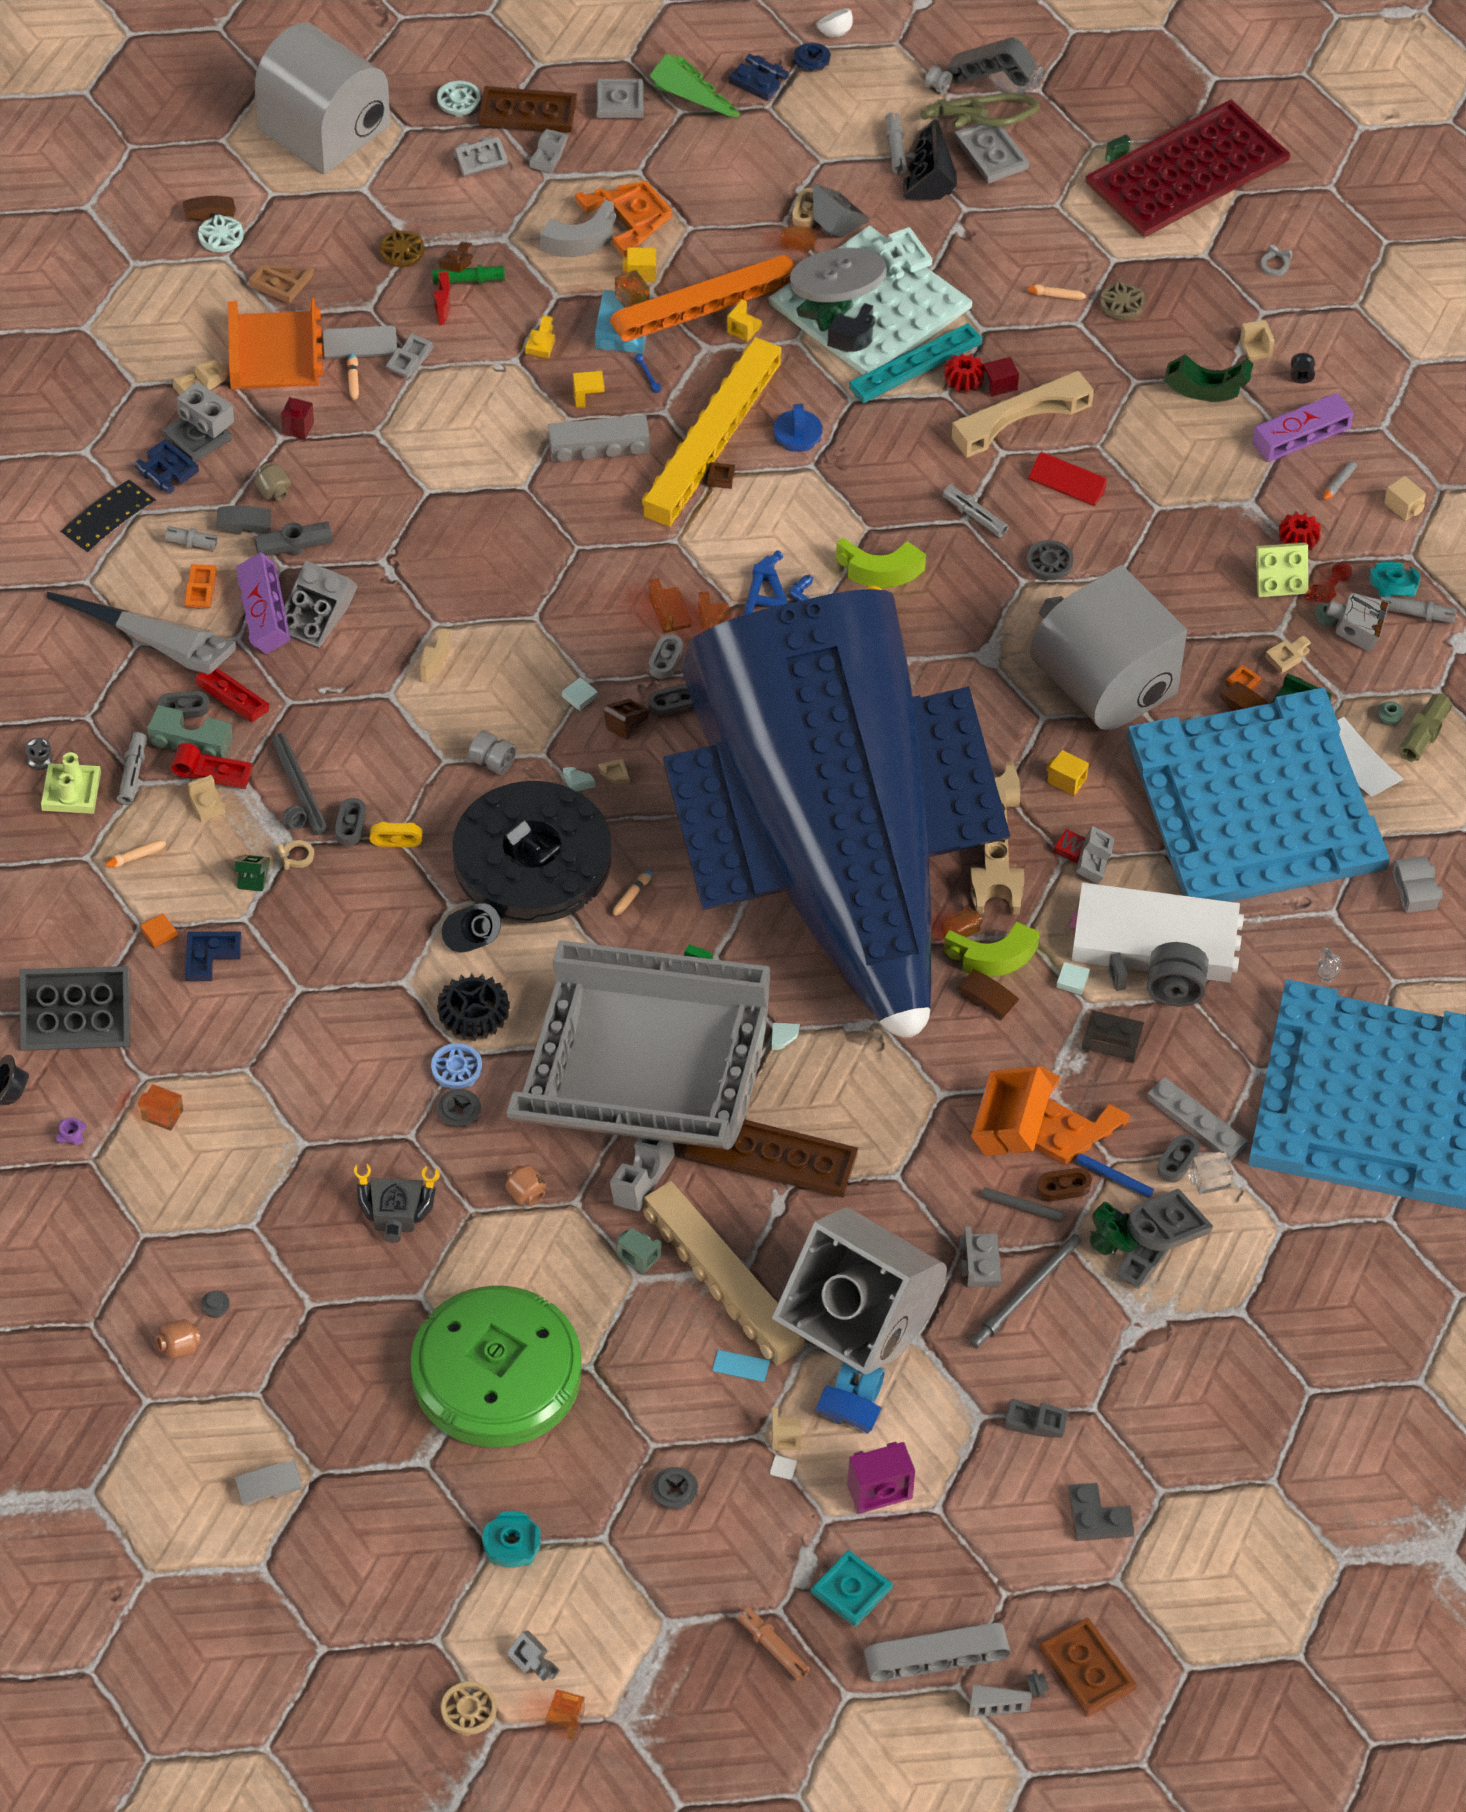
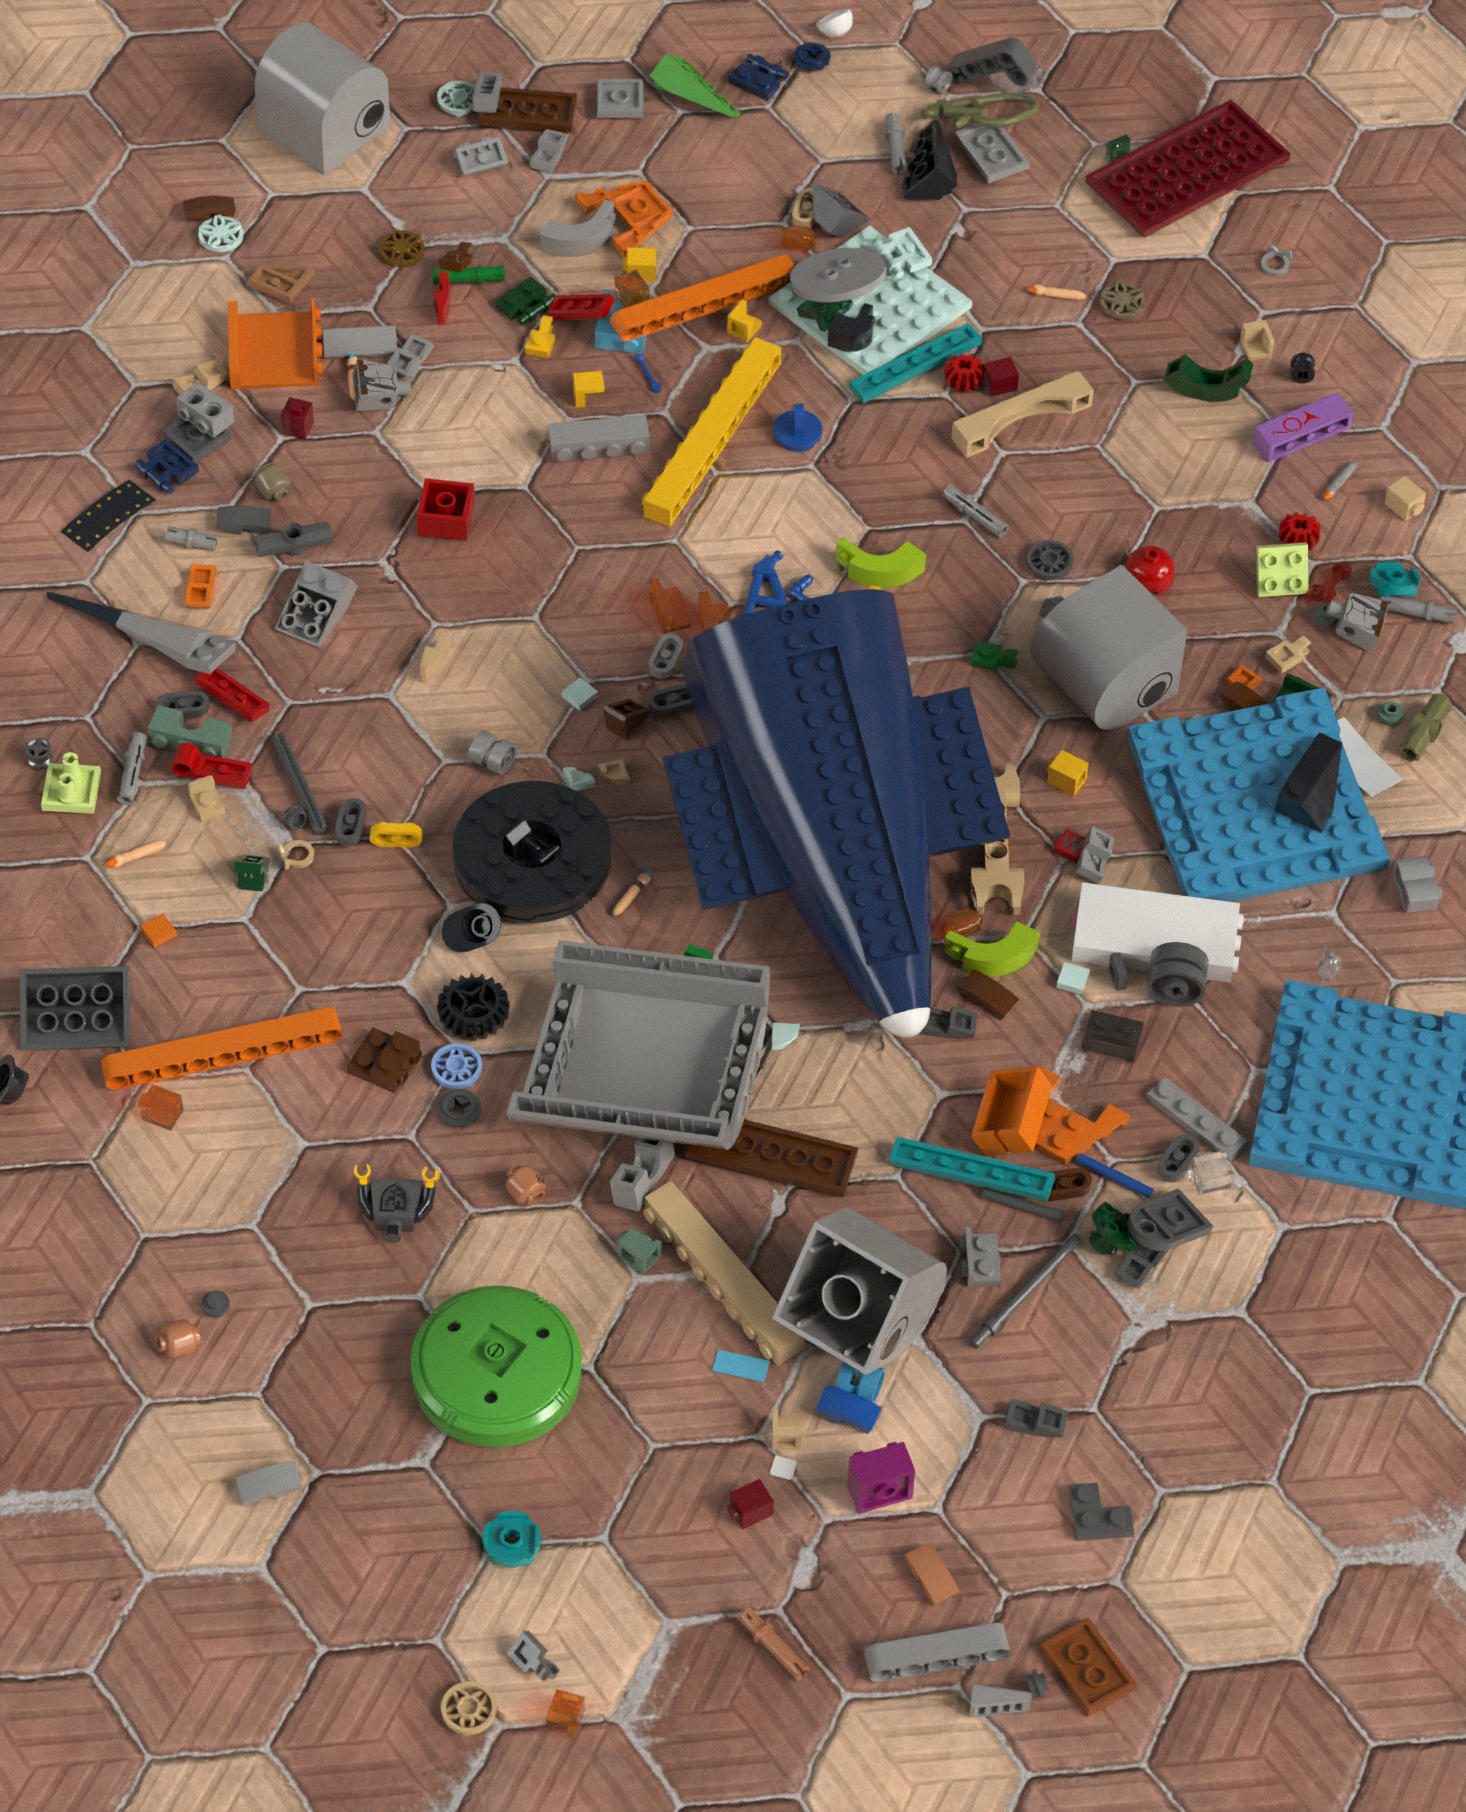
medium lavender plate [56,1118,86,1145] -> none
dark blue plate [185,932,242,981] -> none
medium lavender brick [237,552,291,655] -> none
dark grey gear [652,1467,698,1510] -> none
reddish brown tile [707,462,735,489] -> none
teal plate [811,1549,893,1628] -> none
red slope [1028,452,1107,506] -> none
none -> orange beam [100,1008,343,1090]
none -> reddish brown plate [346,1027,422,1093]
none -> light grey torso [352,359,411,411]
none -> red brick [417,478,475,541]
none -> light grey slope [473,73,502,113]
none -> dark green plate [495,277,556,326]
none -> red plate [546,294,615,320]
none -> dark red brick [727,1479,774,1529]
none -> teal plate [889,1137,1055,1202]
none -> nougat slope [904,1542,960,1606]
none -> dark grey slope [920,1007,977,1039]
none -> green plate [971,641,1018,671]
none -> red cylinder [1125,545,1174,595]
none -> black wedge [1274,732,1343,833]

